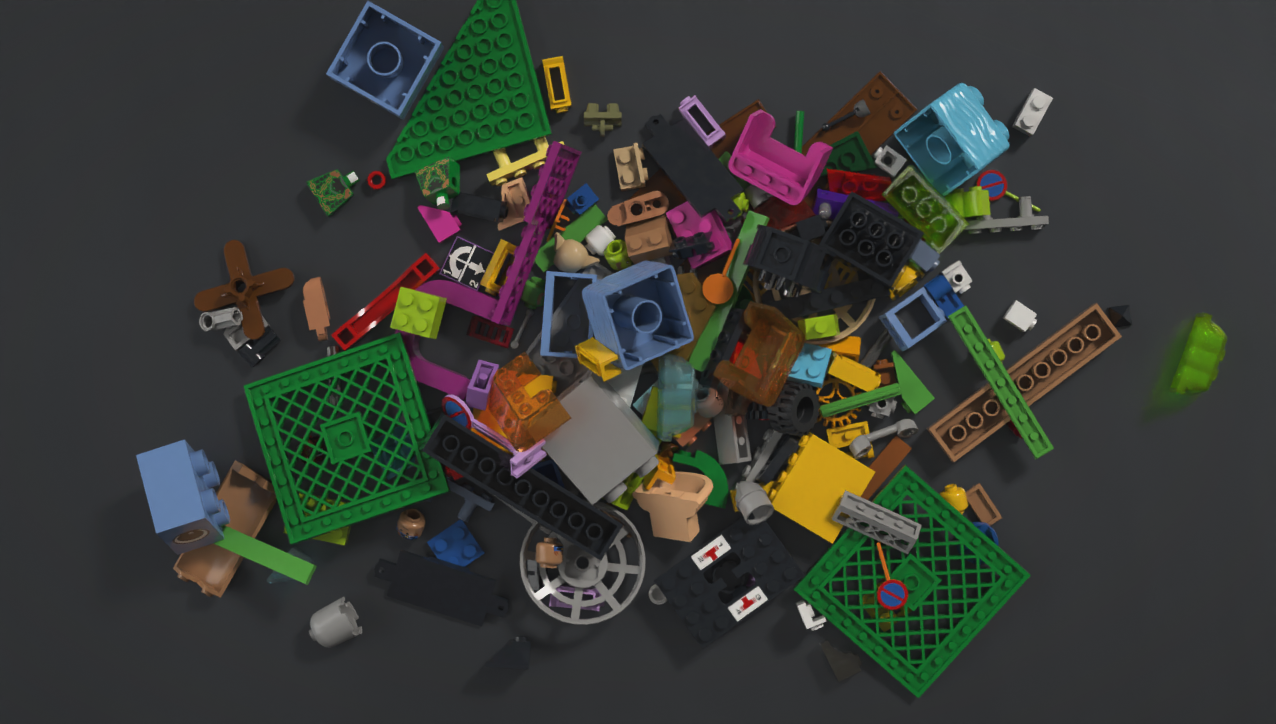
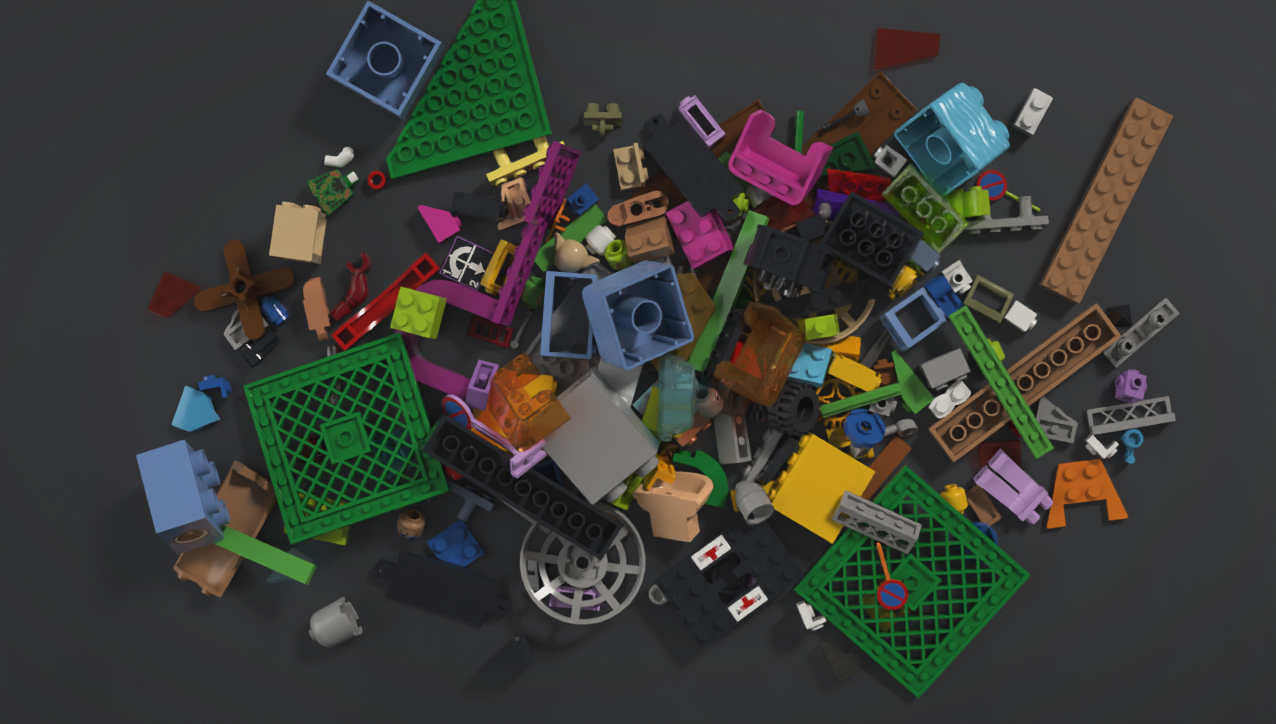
light grey piece [199,307,243,331] -> none
green torso [415,157,460,210] -> none
medium nougat head [535,537,563,568] -> none
yellow window [542,56,572,113] -> none
yellow window [575,337,622,382] -> none
black hinge [669,231,715,260] -> none
orange piece [702,239,740,305] -> none
clear neon green windscreen [1168,313,1228,396] -> none
none -> clear red wing [148,271,202,318]
none -> dark azure slope [171,386,220,432]
none -> blue bracket [198,375,232,399]
none -> blue brick [260,295,289,327]
none -> tan hose [269,202,327,264]
none -> white arm [324,147,354,168]
none -> dark red piece [330,252,372,321]
none -> blue plate [843,408,886,448]
none -> clear red wing [874,28,940,70]
none -> light grey brick [918,348,970,390]
none -> white brick [927,381,971,418]
none -> olive tile [962,274,1014,323]
none -> lavender hips [973,448,1053,525]
none -> clear red wing [978,440,1022,468]
none -> light grey wing [1035,396,1078,444]
none -> medium nougat brick [1039,97,1173,304]
none -> orange wing [1046,459,1128,529]
none -> white bracket [1084,435,1119,459]
none -> light grey fence [1086,396,1176,435]
none -> light grey plate [1102,298,1180,368]
none -> medium lavender brick [1115,369,1147,404]
none -> dark azure piece [1120,428,1143,464]

